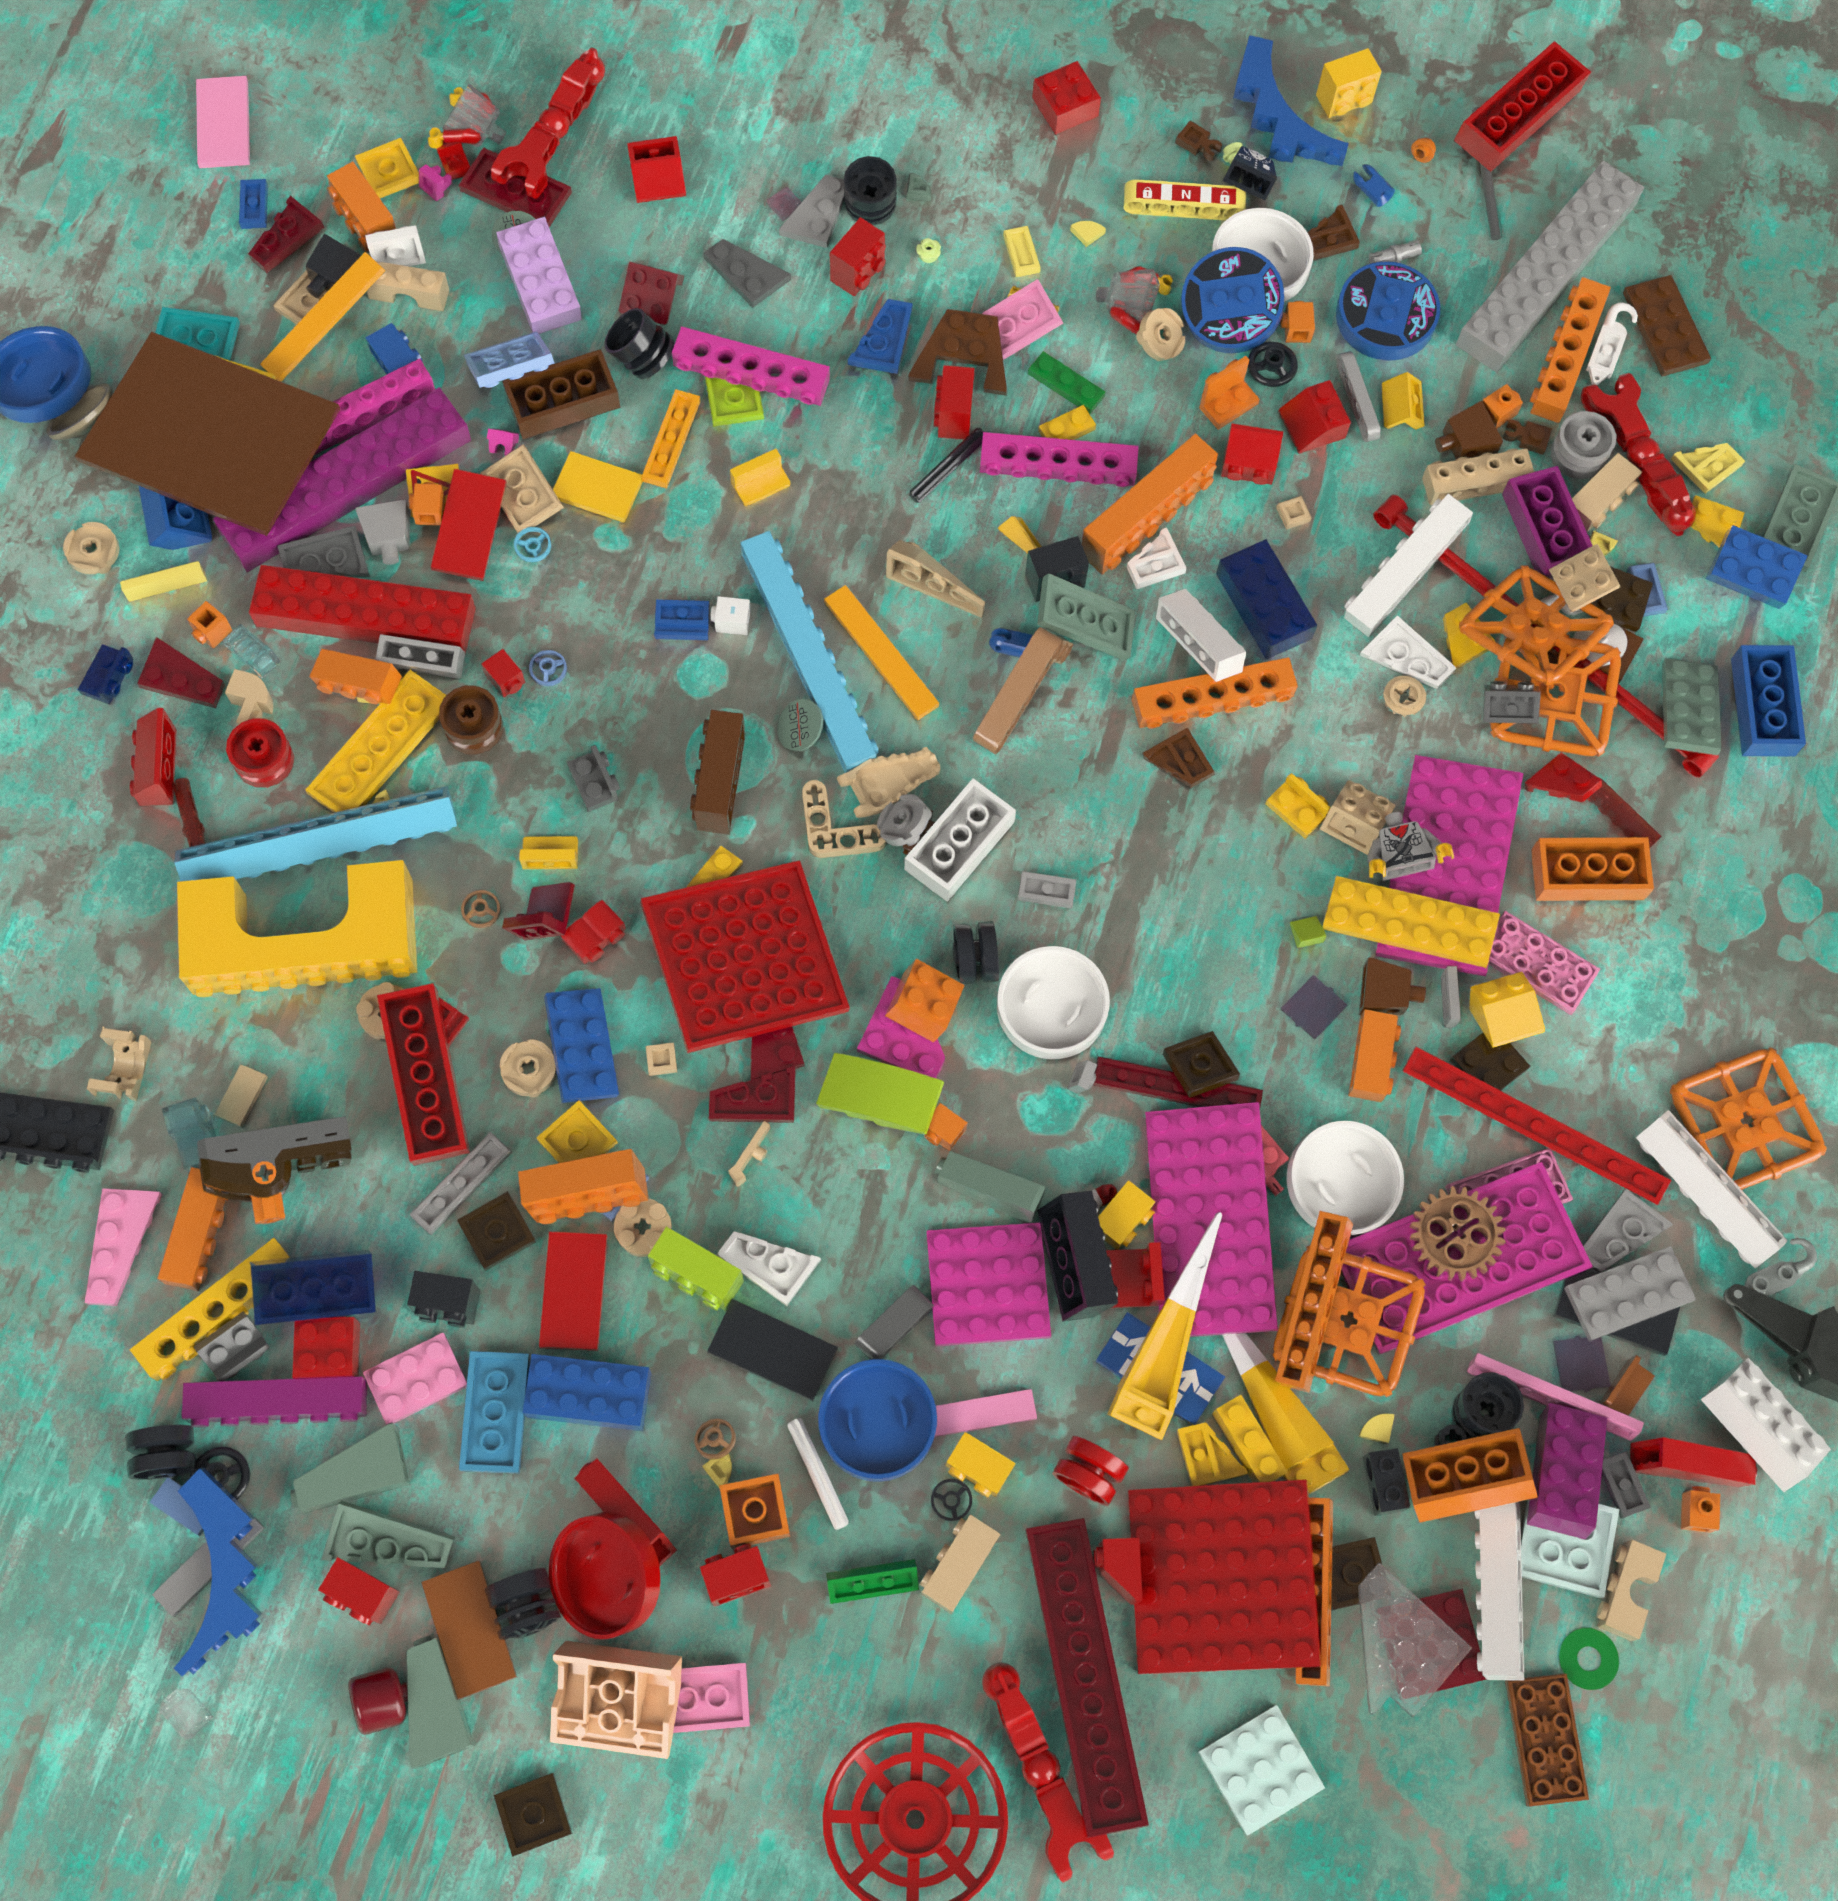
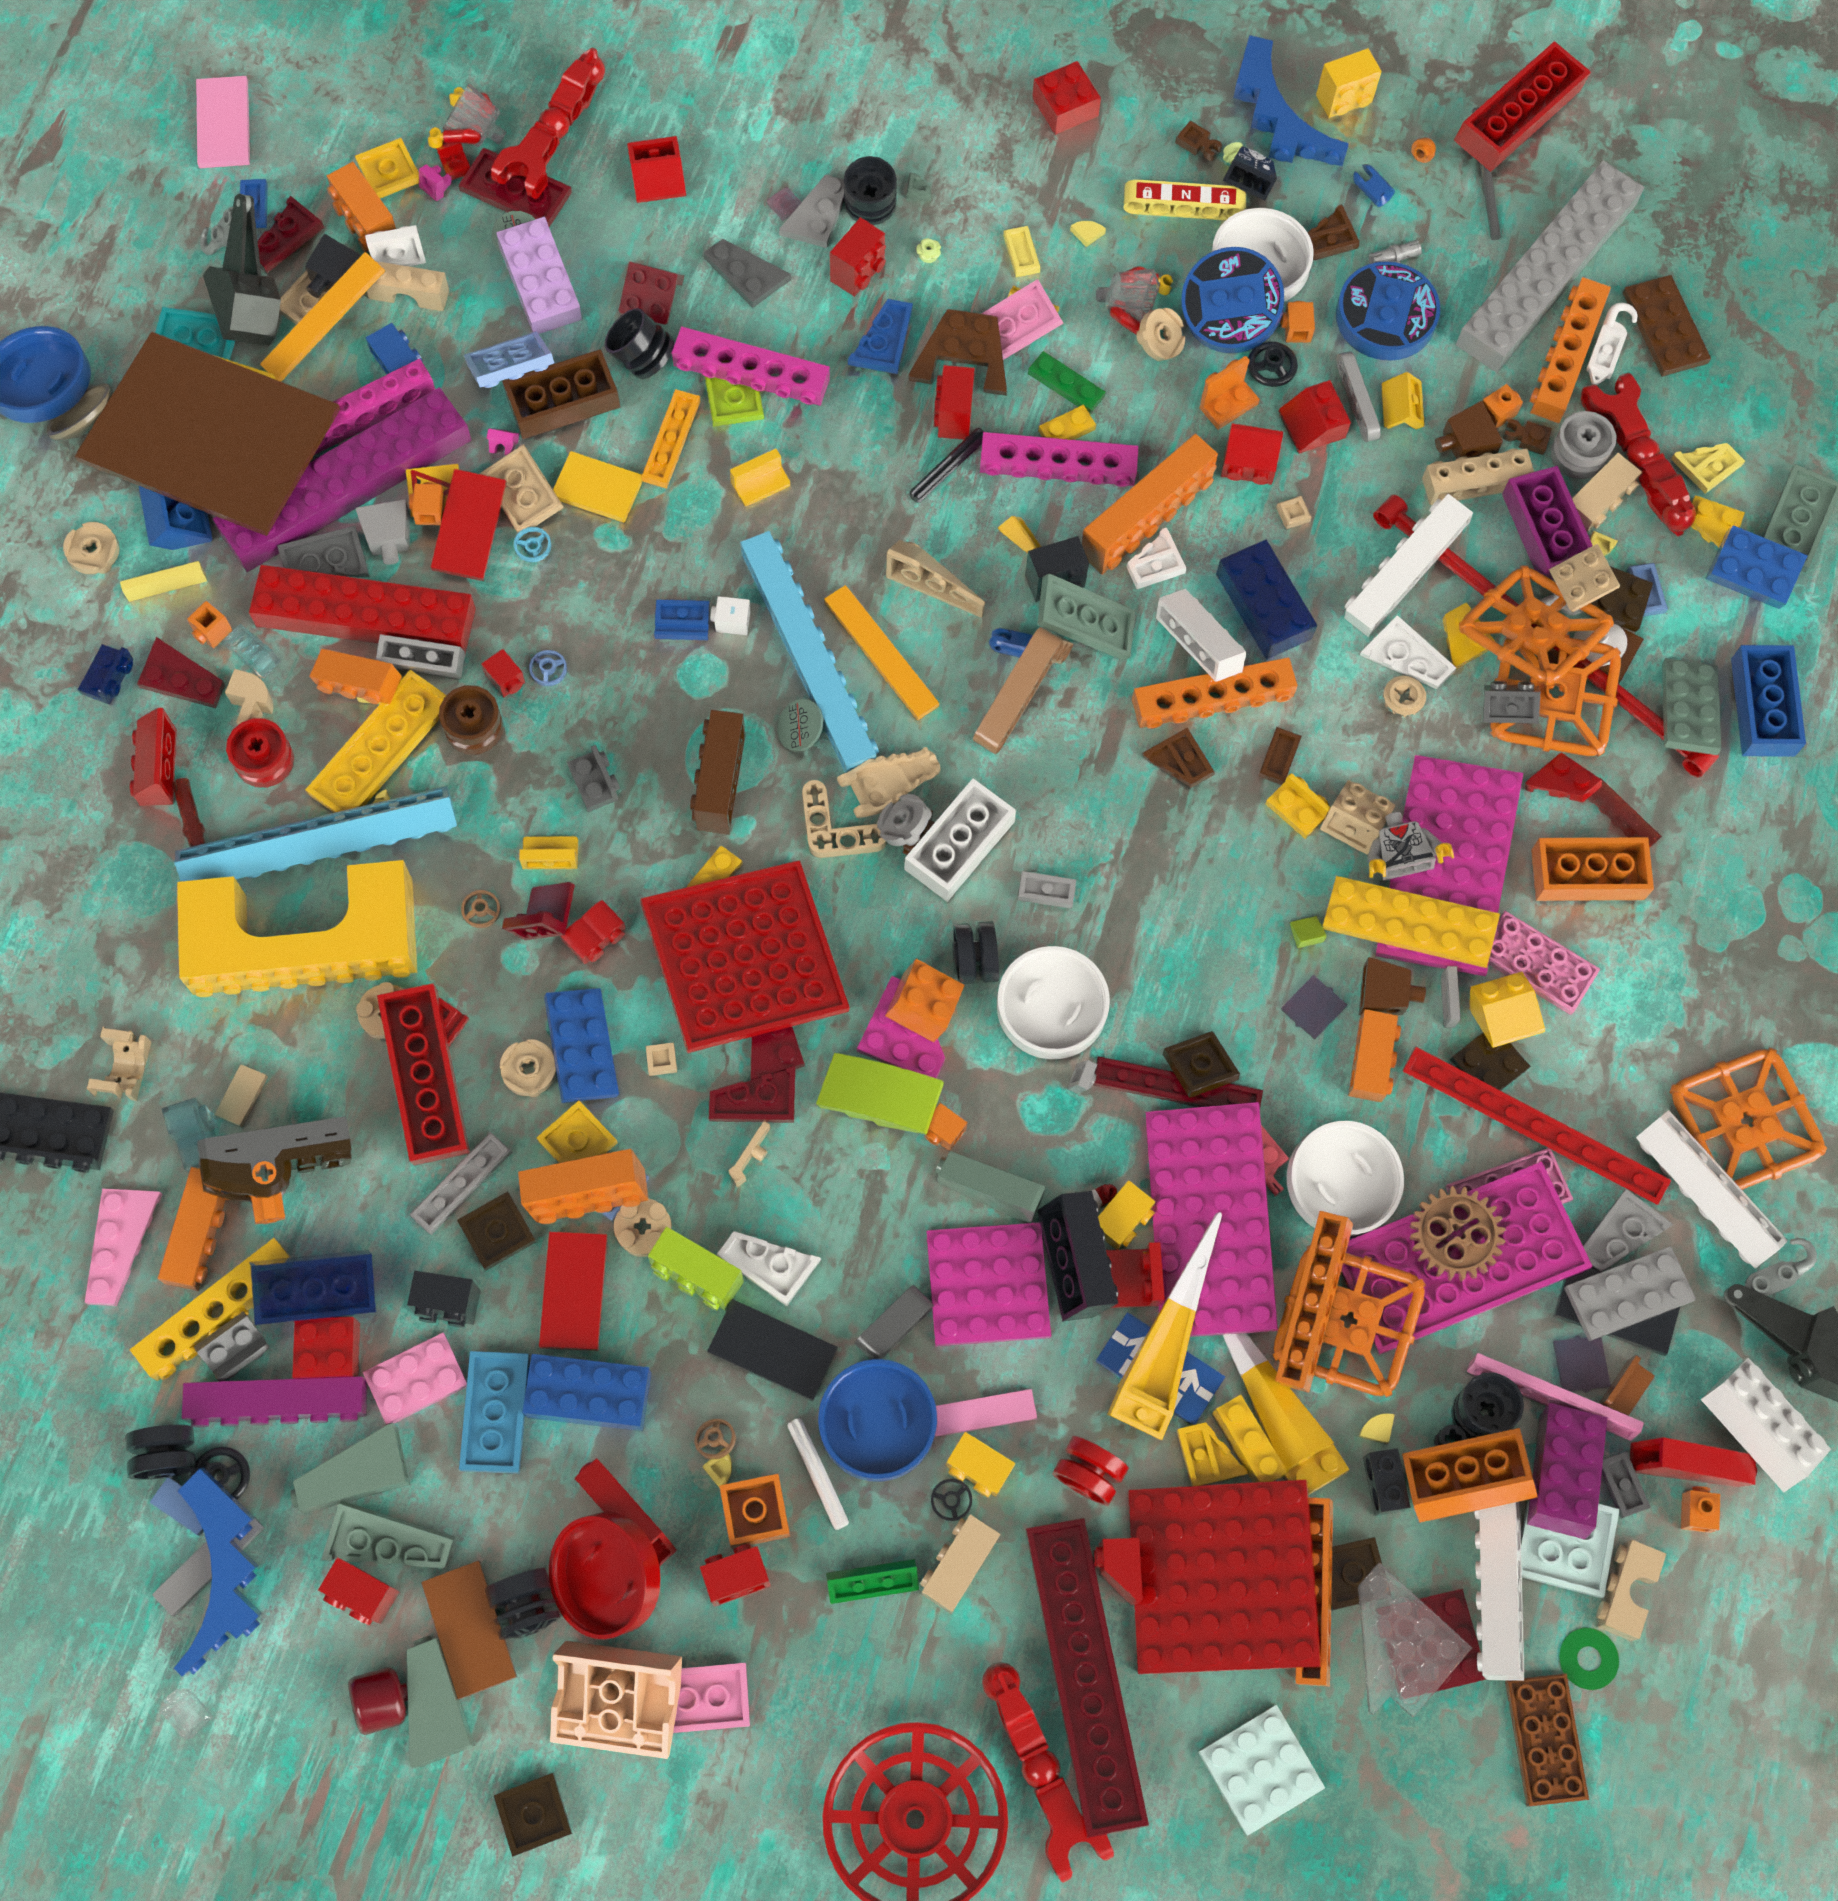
none -> pearl dark grey slope [200,194,281,346]
none -> reddish brown tile [1258,727,1302,785]

